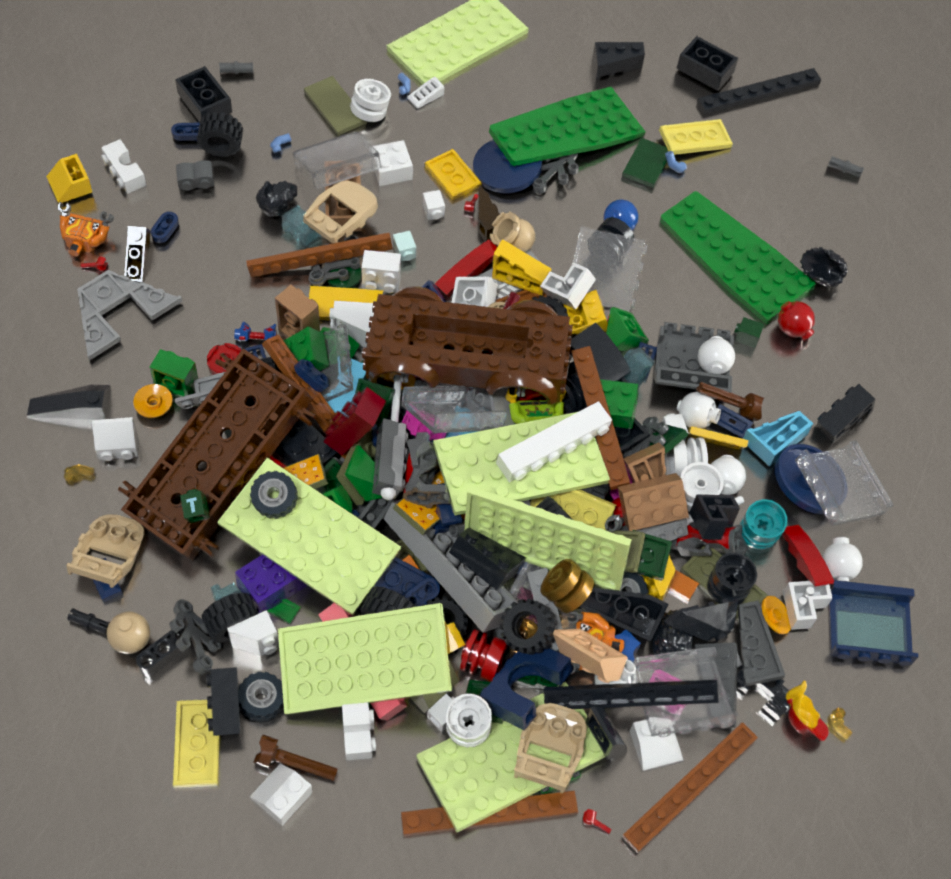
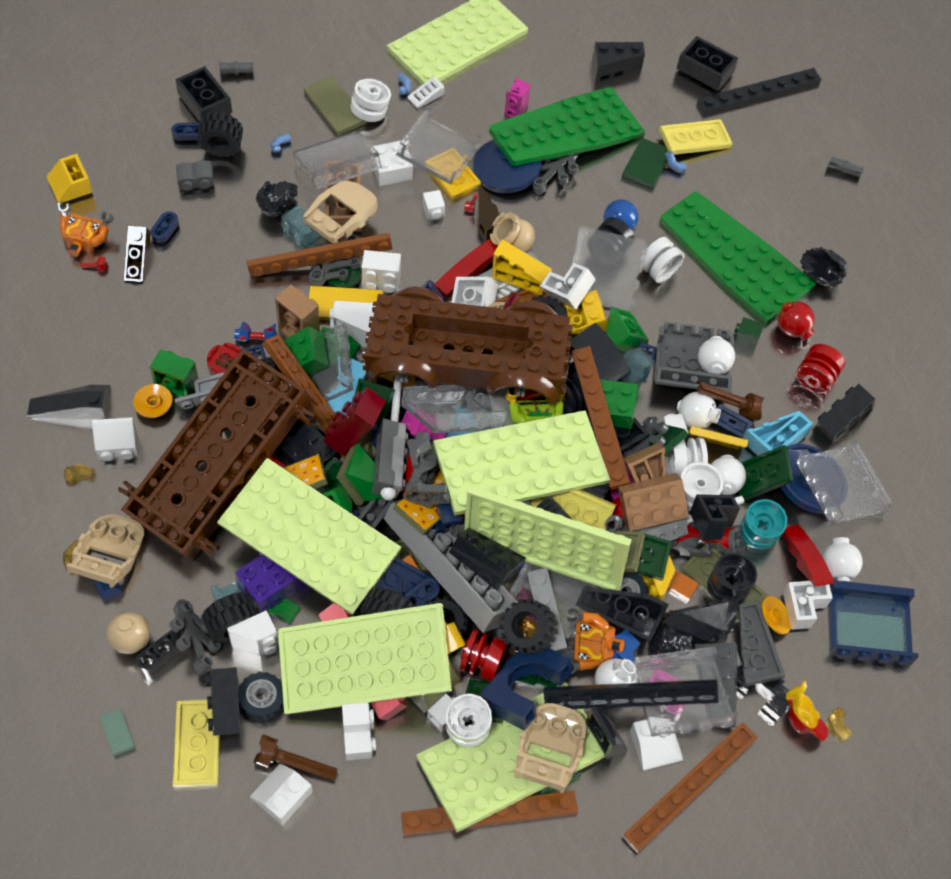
black pin [67,608,110,635] -> none
light grey wing [77,270,182,360] -> none
white arch [101,139,146,194] -> none
dark green brick [180,489,210,523] -> none
black wheel [250,471,298,519] -> none
dark blue plate [294,359,329,392] -> none
light aqua brick [393,231,416,261] -> none
white brick [496,401,612,482] -> none
pearl gold wheel [540,559,594,613] -> none
light nougat slope [553,629,628,683] -> none
red hand [583,809,612,834] -> none
none -> clear yellow arm [63,540,79,568]
none -> sand green tile [100,708,135,757]
none -> clear panel [396,107,481,185]
none -> dark pink hinge [504,78,531,118]
none -> white wheel [639,237,685,283]
none -> dark green tile [739,445,793,501]
none -> red wheel [796,343,846,393]

